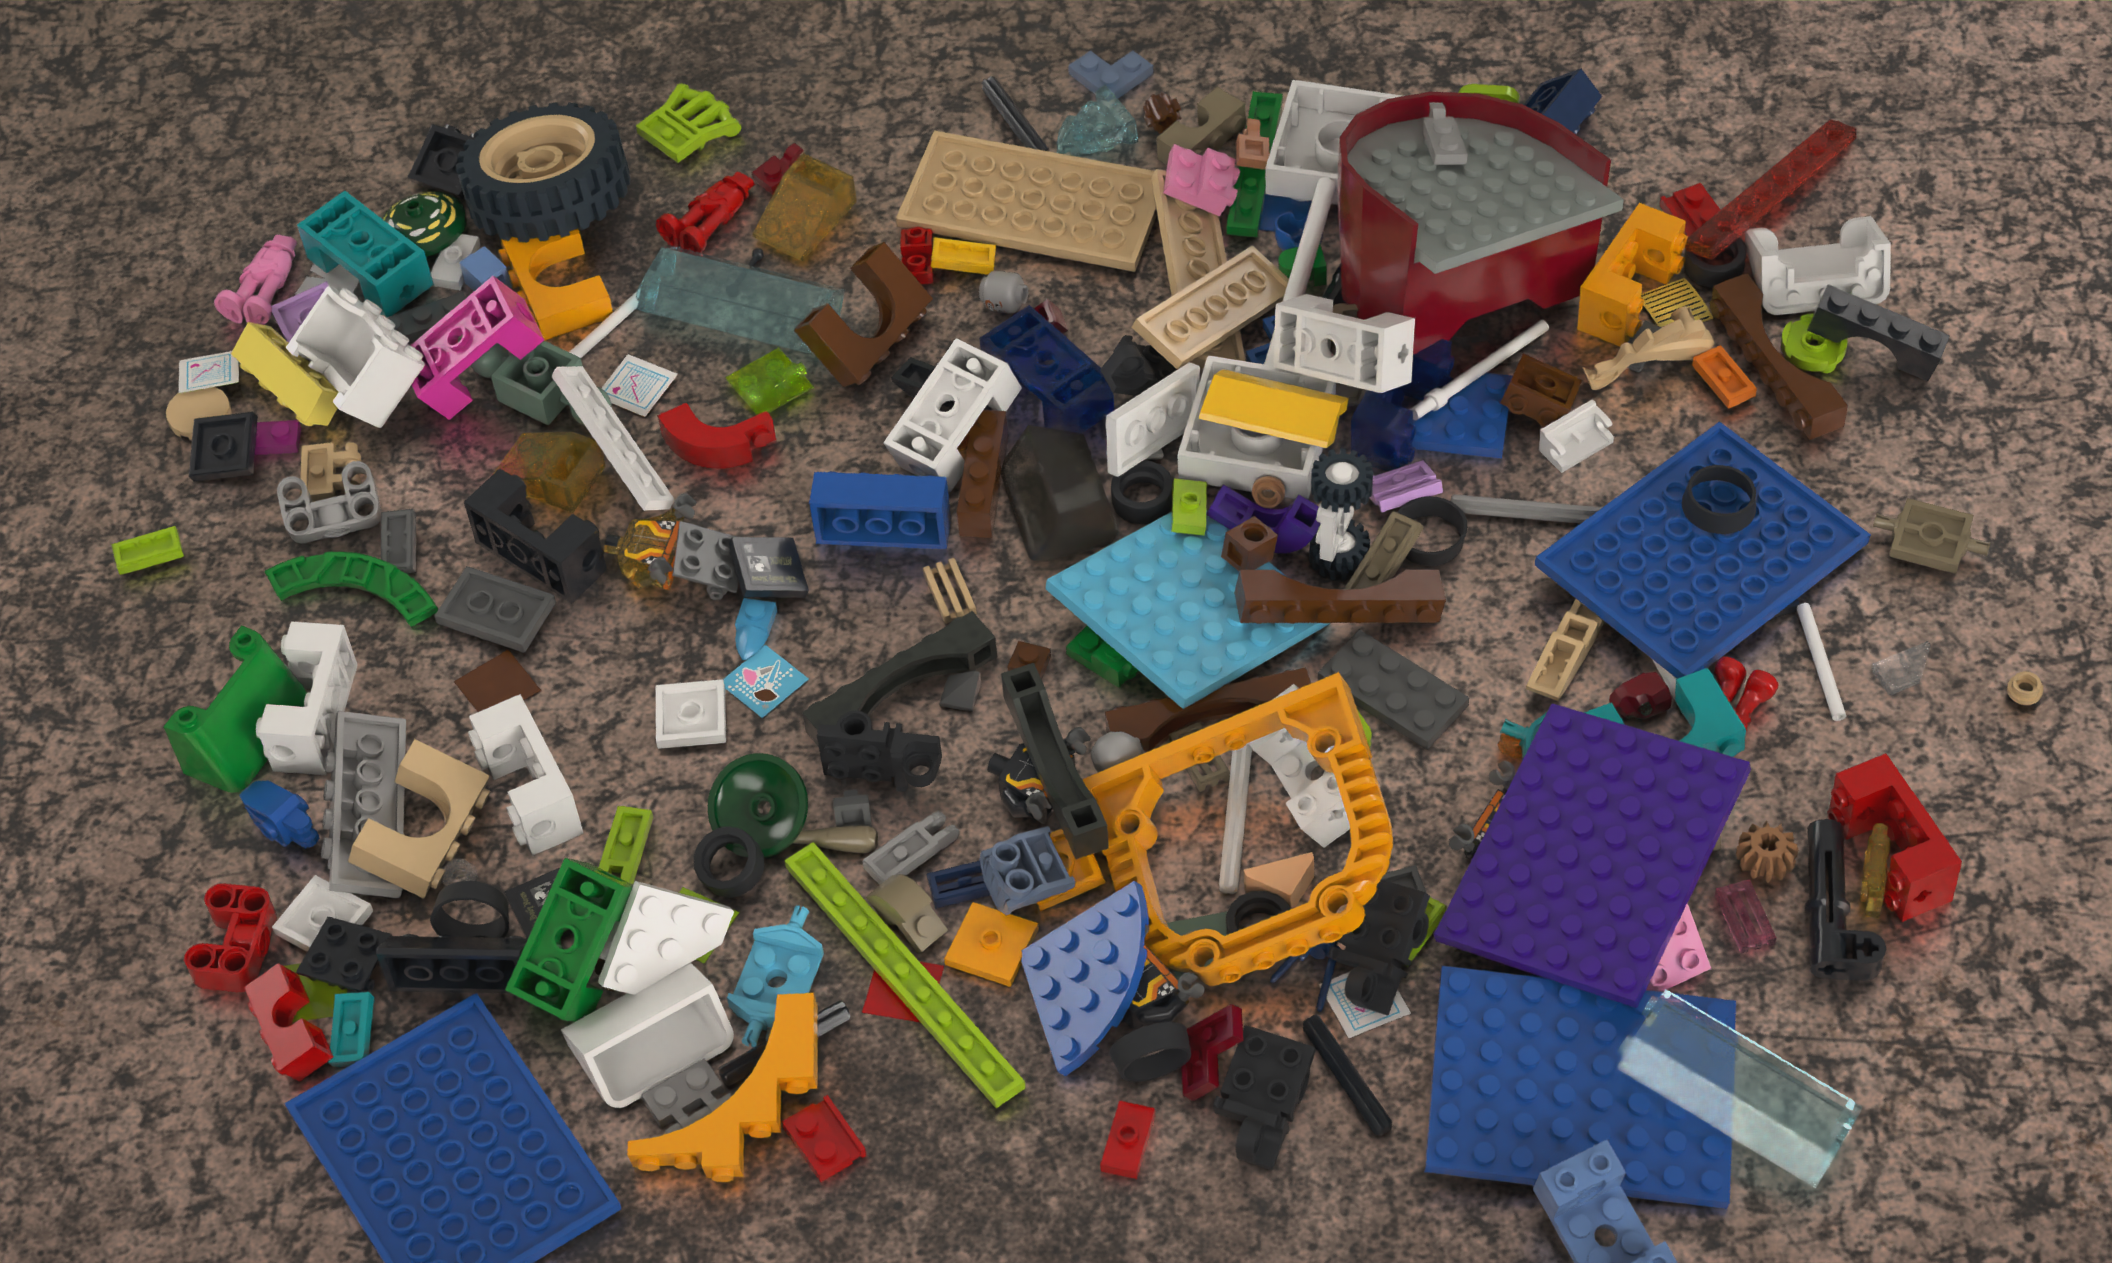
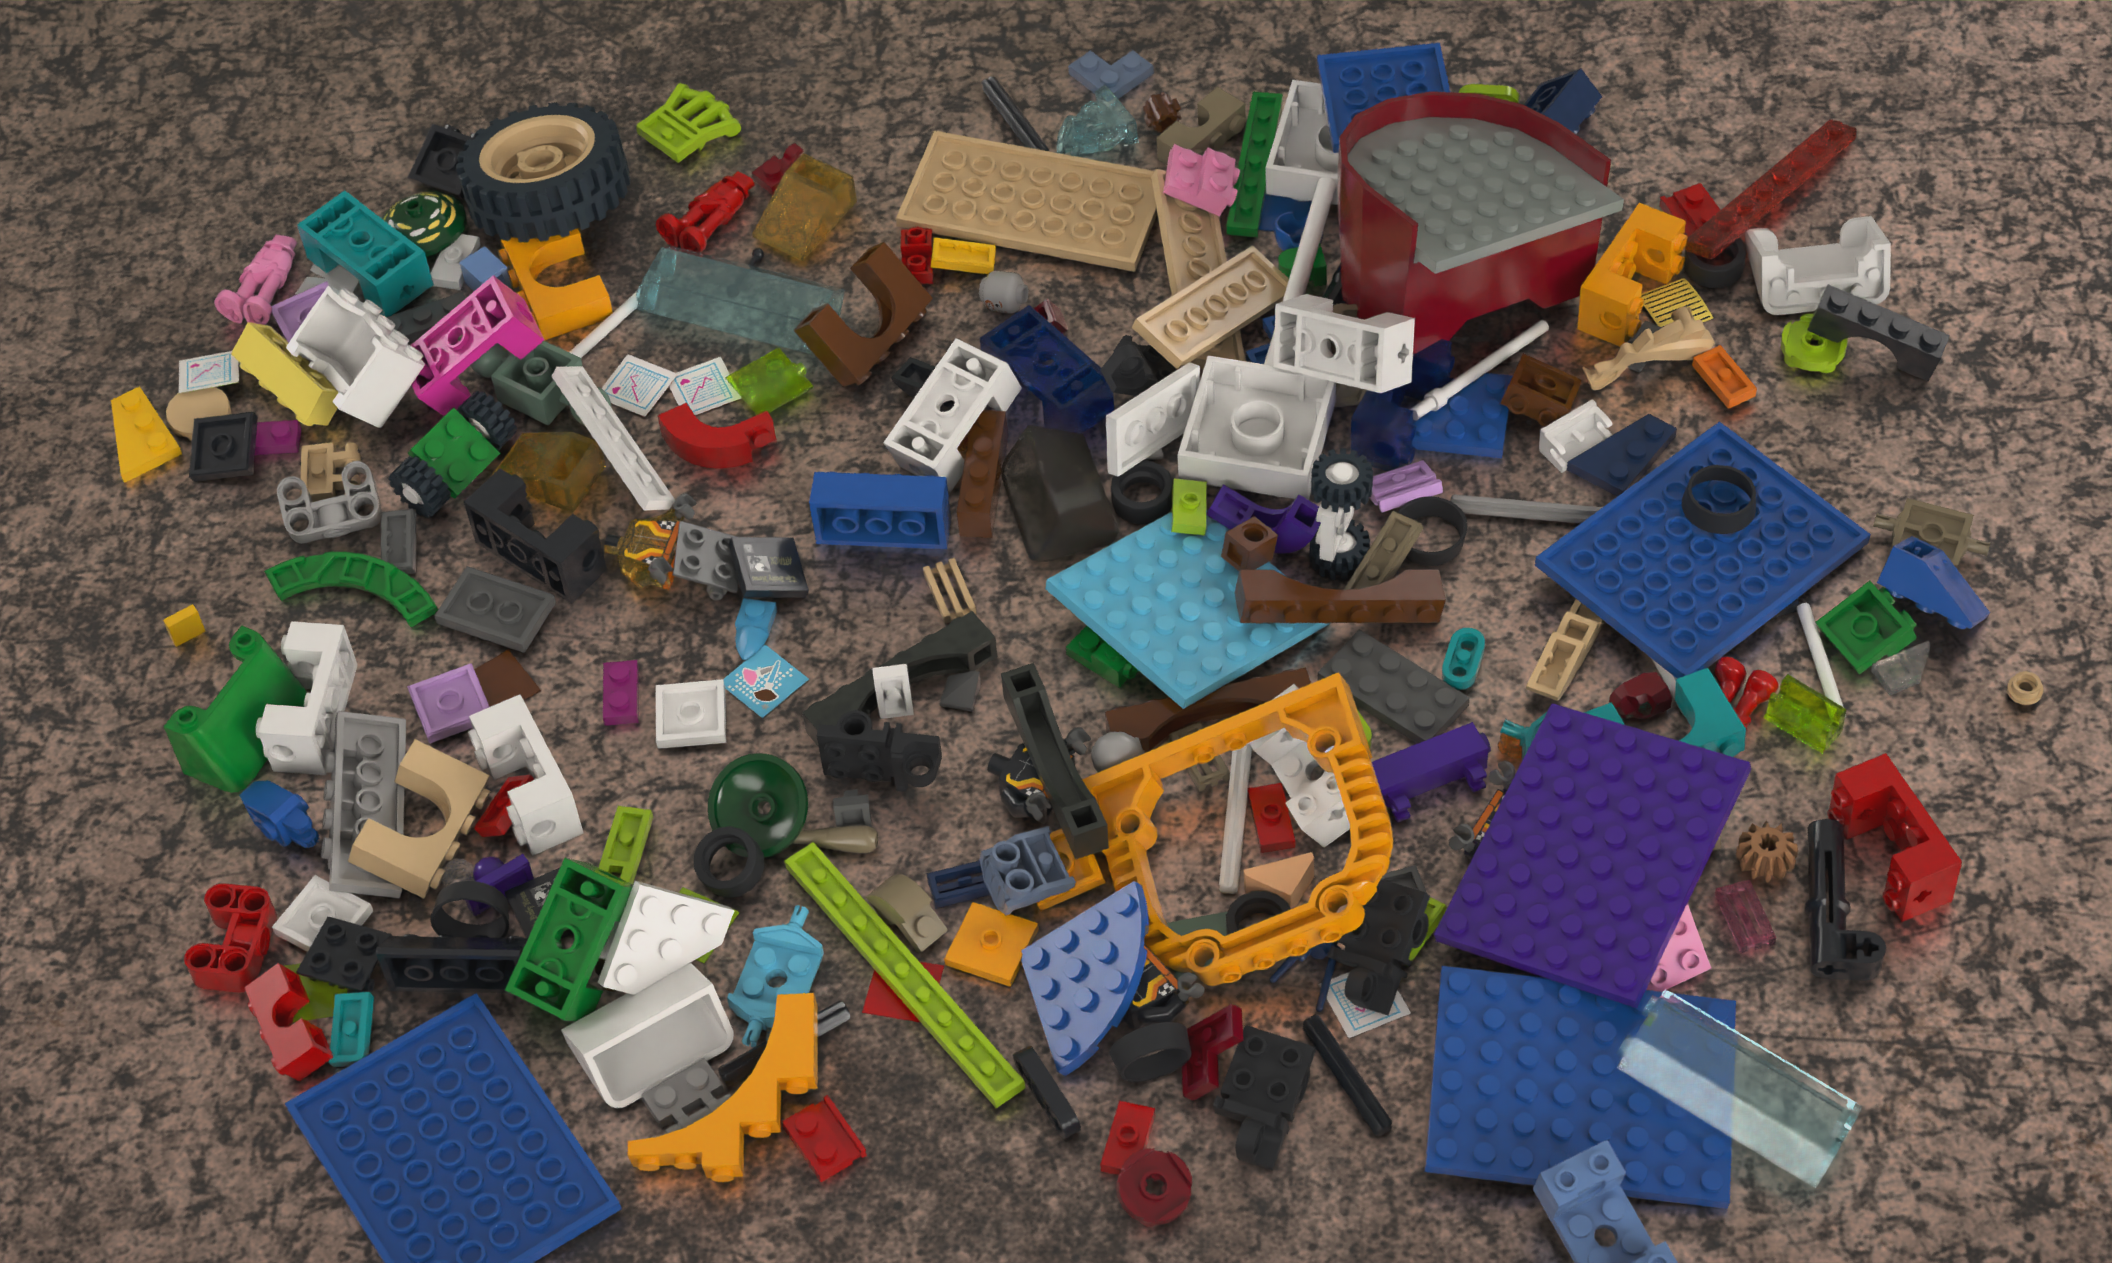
lime plate [111,526,184,575] -> none
light grey hinge [862,811,960,885] -> none
reddish brown plate [1007,641,1051,679] -> none
yellow slope [1199,369,1349,448] -> none
nougat plate [1236,118,1270,169] -> none
medium nougat plate [1252,476,1285,508] -> none
light grey hinge [1423,103,1468,165] -> none
reddish brown arch [1709,273,1848,440] -> none
clear yellow plate [1860,823,1890,919] -> none
none -> yellow wing [111,386,182,483]
none -> yellow tile [163,604,206,647]
none -> plate [389,391,517,518]
none -> lavender plate [407,663,489,744]
none -> dark purple tile [465,854,534,916]
none -> red plate [474,774,535,837]
none -> magenta plate [603,660,639,726]
none -> white sticker [669,357,742,415]
none -> white plate [872,664,914,719]
none -> black beam [1013,1045,1081,1139]
none -> dark red plate [1116,1148,1192,1227]
none -> red plate [1247,783,1295,853]
none -> blue plate [1317,43,1450,153]
none -> dark purple brick [1372,722,1491,822]
none -> teal plate [1442,628,1485,690]
none -> dark blue wing [1567,414,1677,497]
none -> clear neon green hinge [1764,674,1847,754]
none -> green plate [1815,580,1917,675]
none -> blue slope [1877,536,1990,629]

